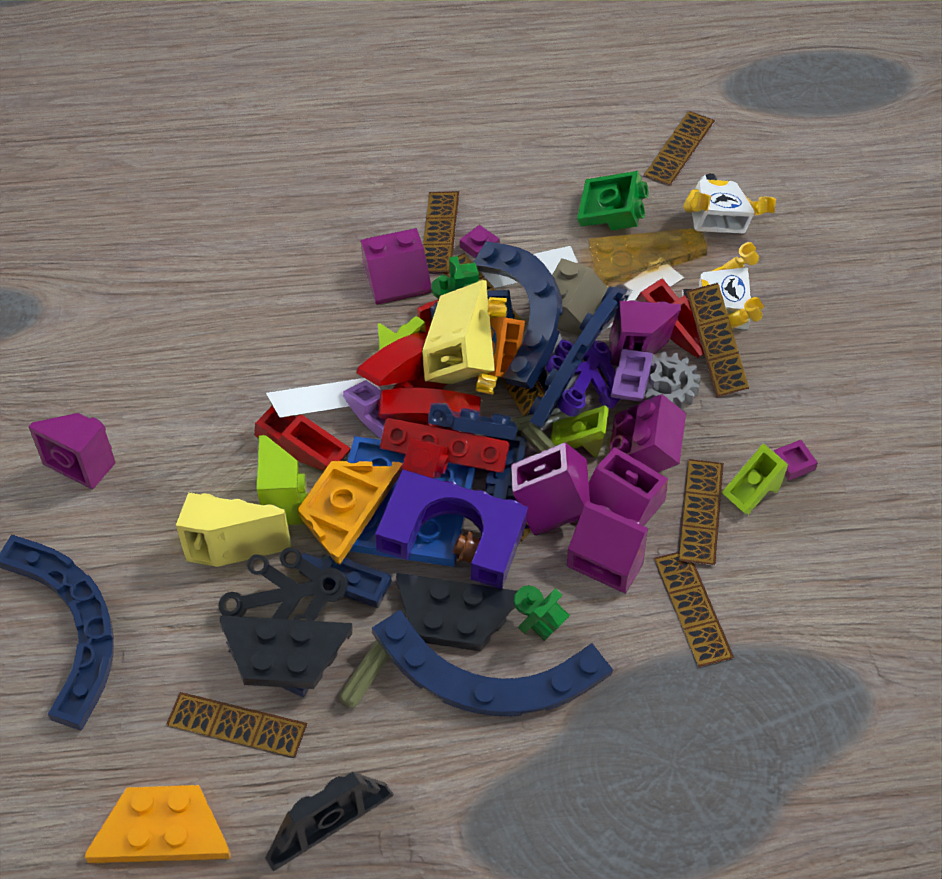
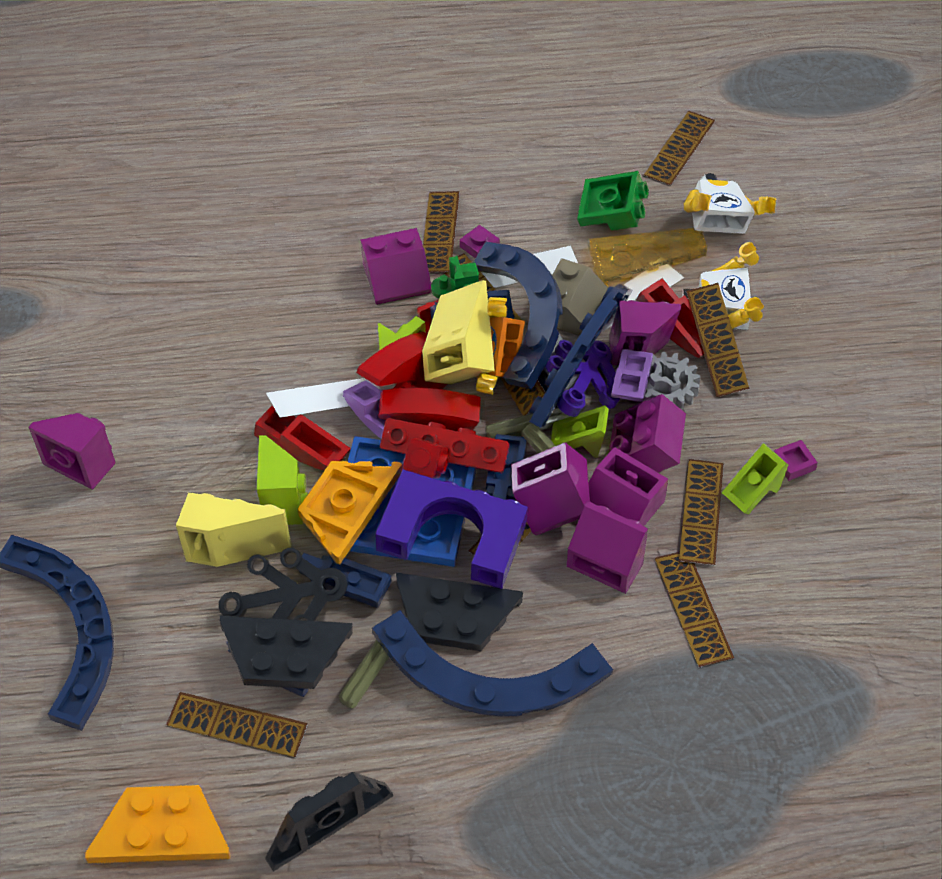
dark blue hinge [428,403,517,440] -> none
dark orange plate [452,531,480,563] -> none
green hips [514,585,570,641] -> none

